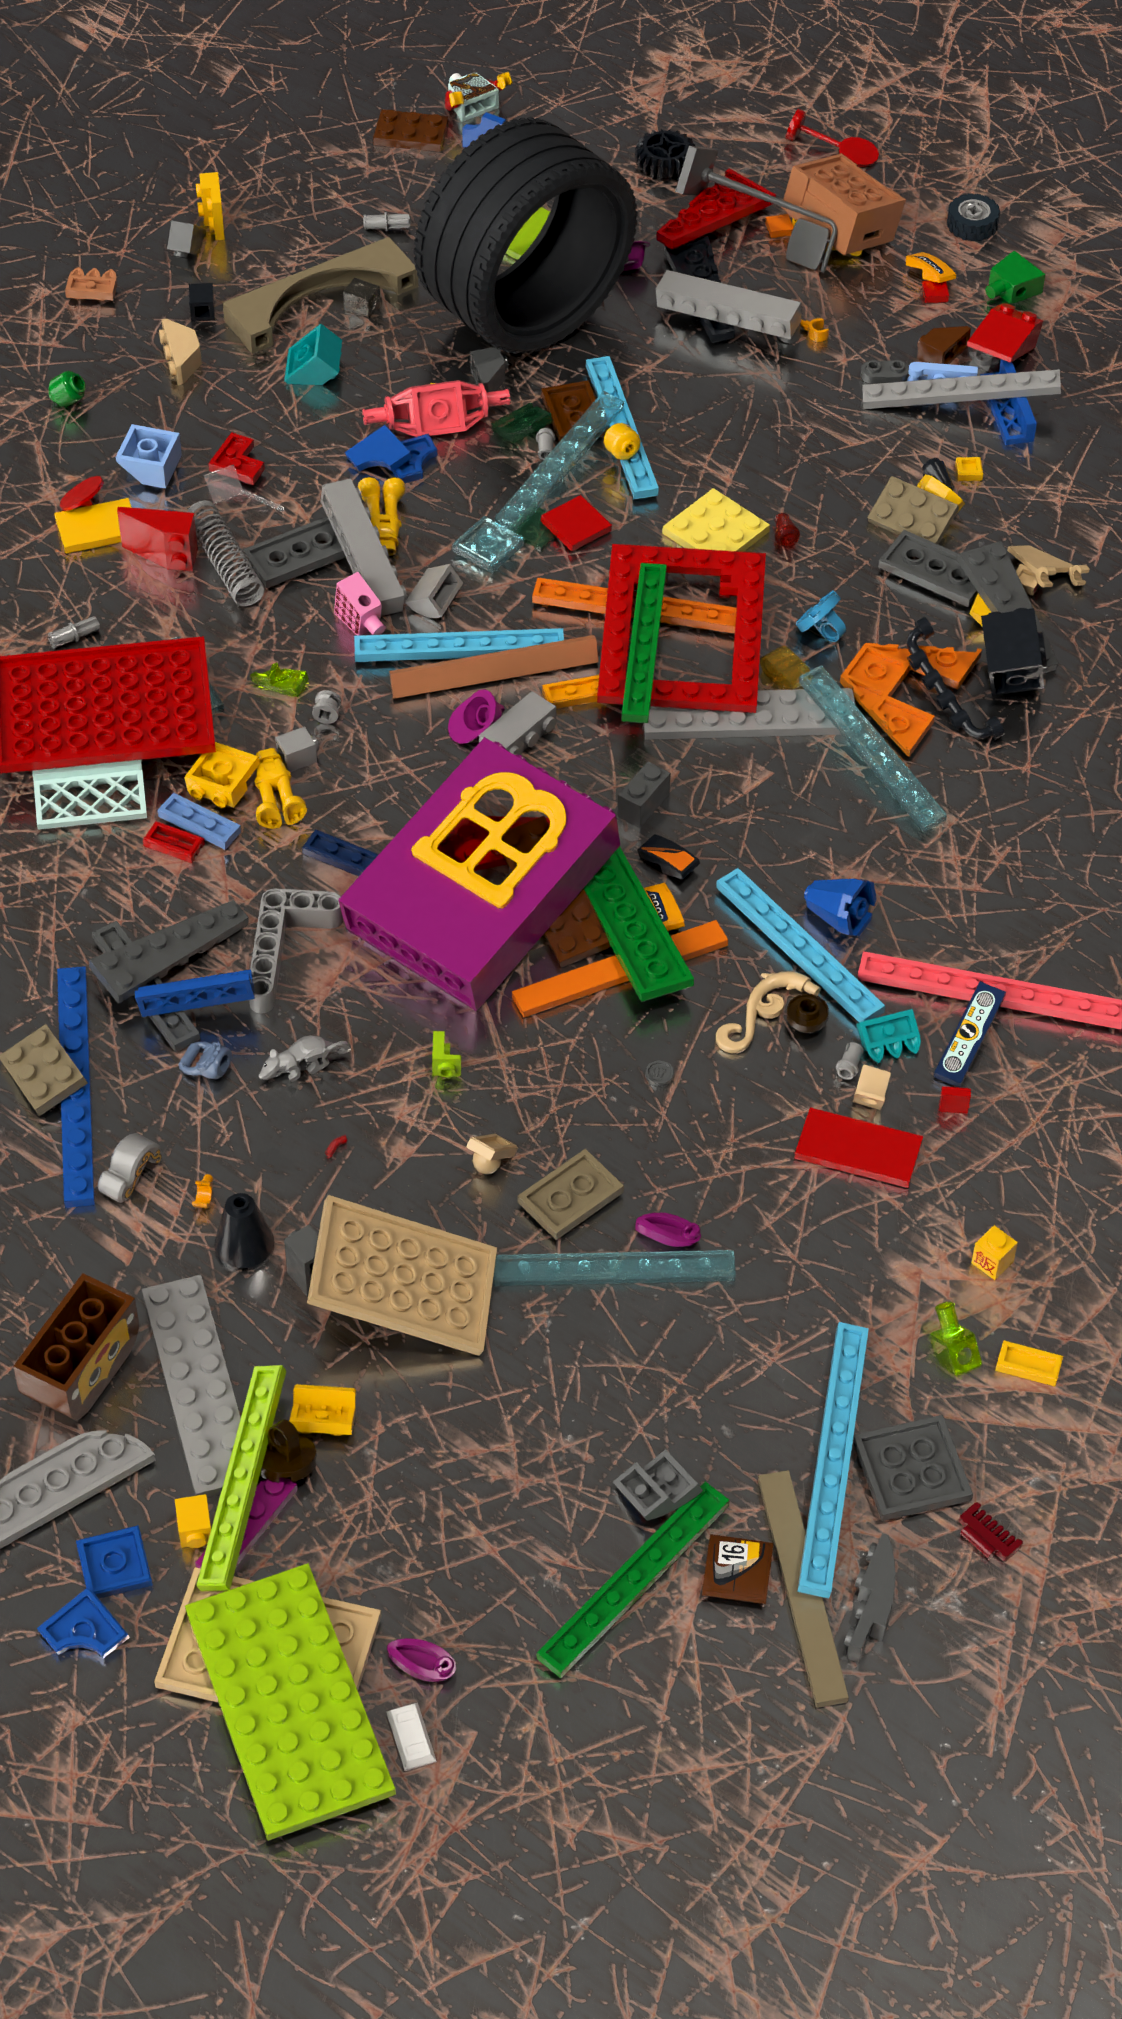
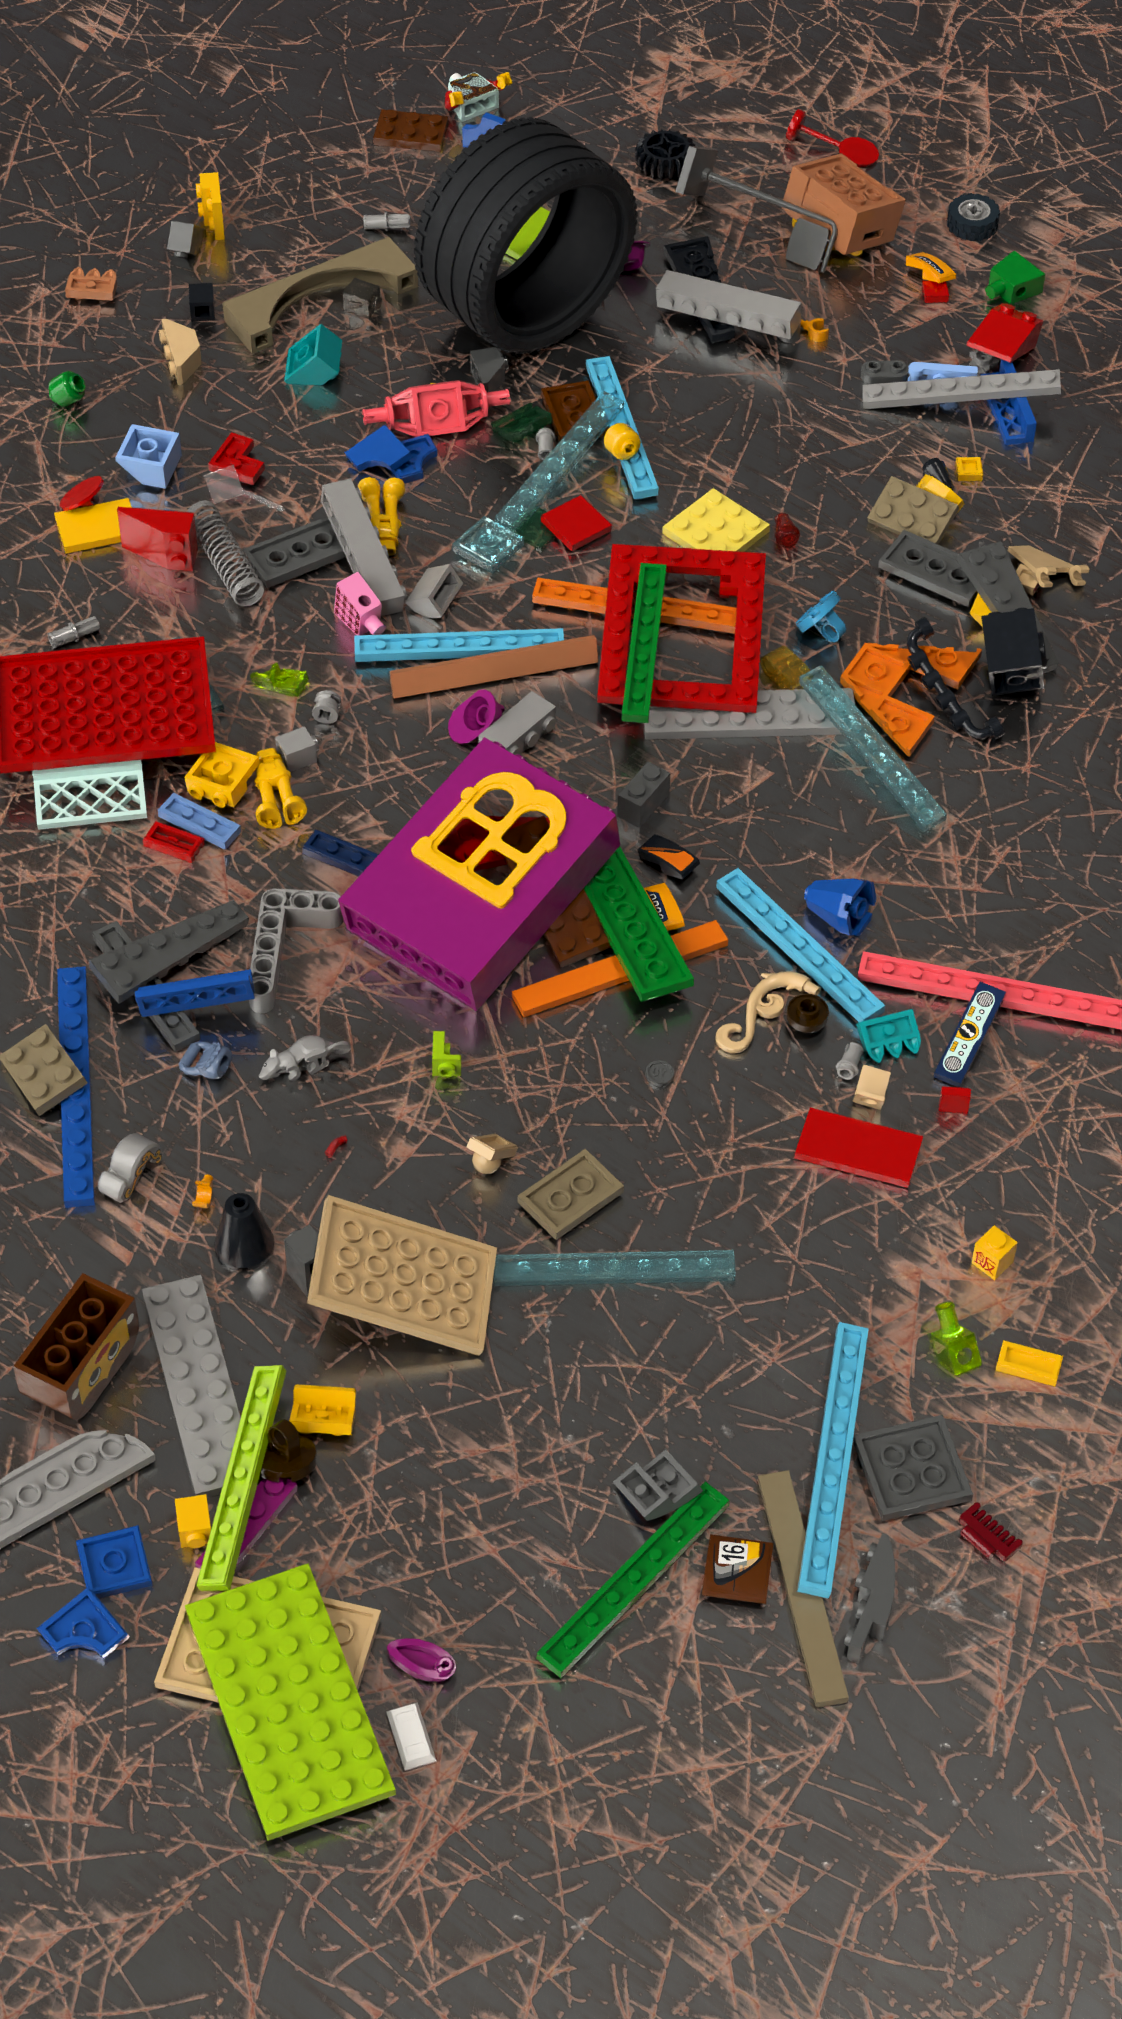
light orange tile [542,675,599,709] -> none
magenta arm [635,1213,701,1247] -> none
red wing [656,168,776,249] -> none
orange tile [765,214,794,238] -> none
reddish brown slope [917,326,971,364] -> none

